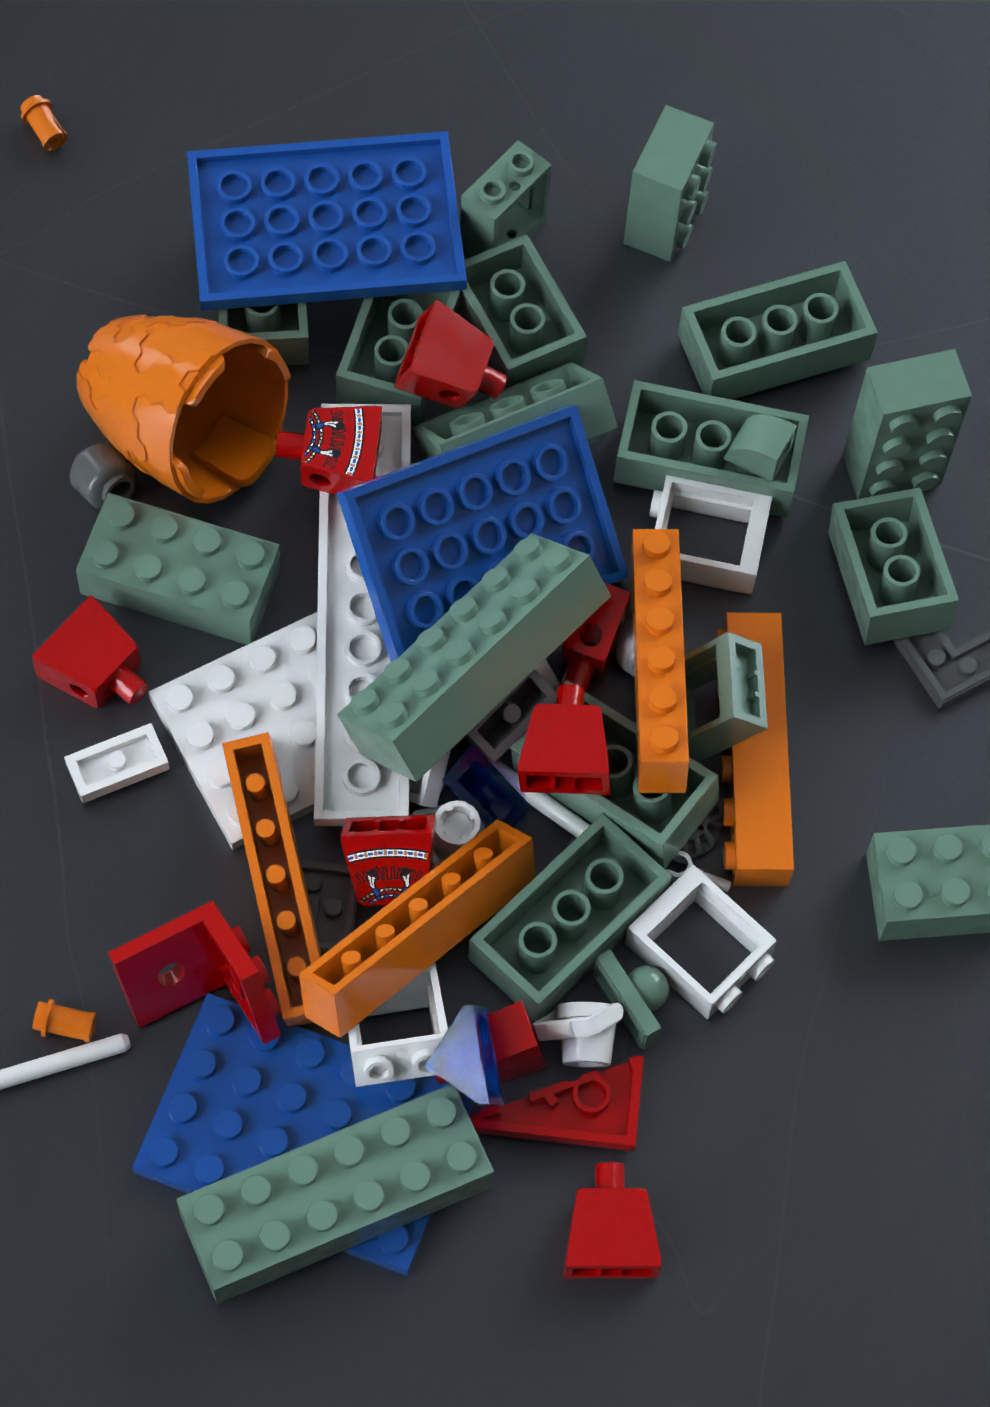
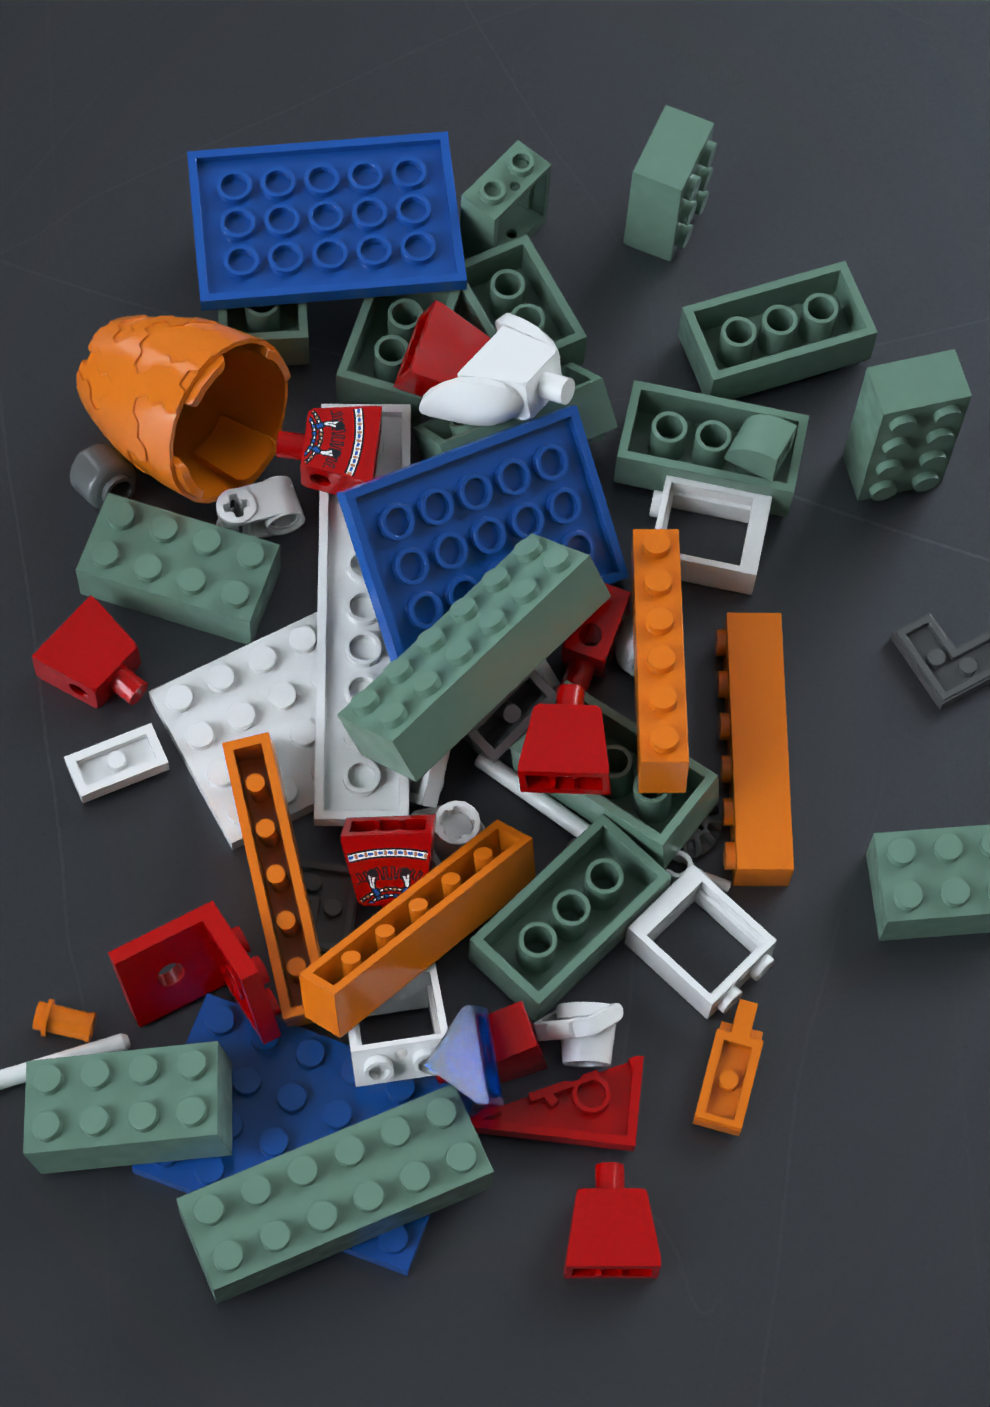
orange pin [20,95,68,151] -> none
clear blue slope [442,745,531,828] -> none
sand green tile [592,949,669,1051] -> none
sand green window [684,632,768,763] -> none
sand green brick [828,487,959,645] -> none
none -> sand green brick [23,1041,232,1174]
none -> white piece [216,476,306,539]
none -> white torso [419,313,575,426]
none -> orange hinge [692,999,764,1136]

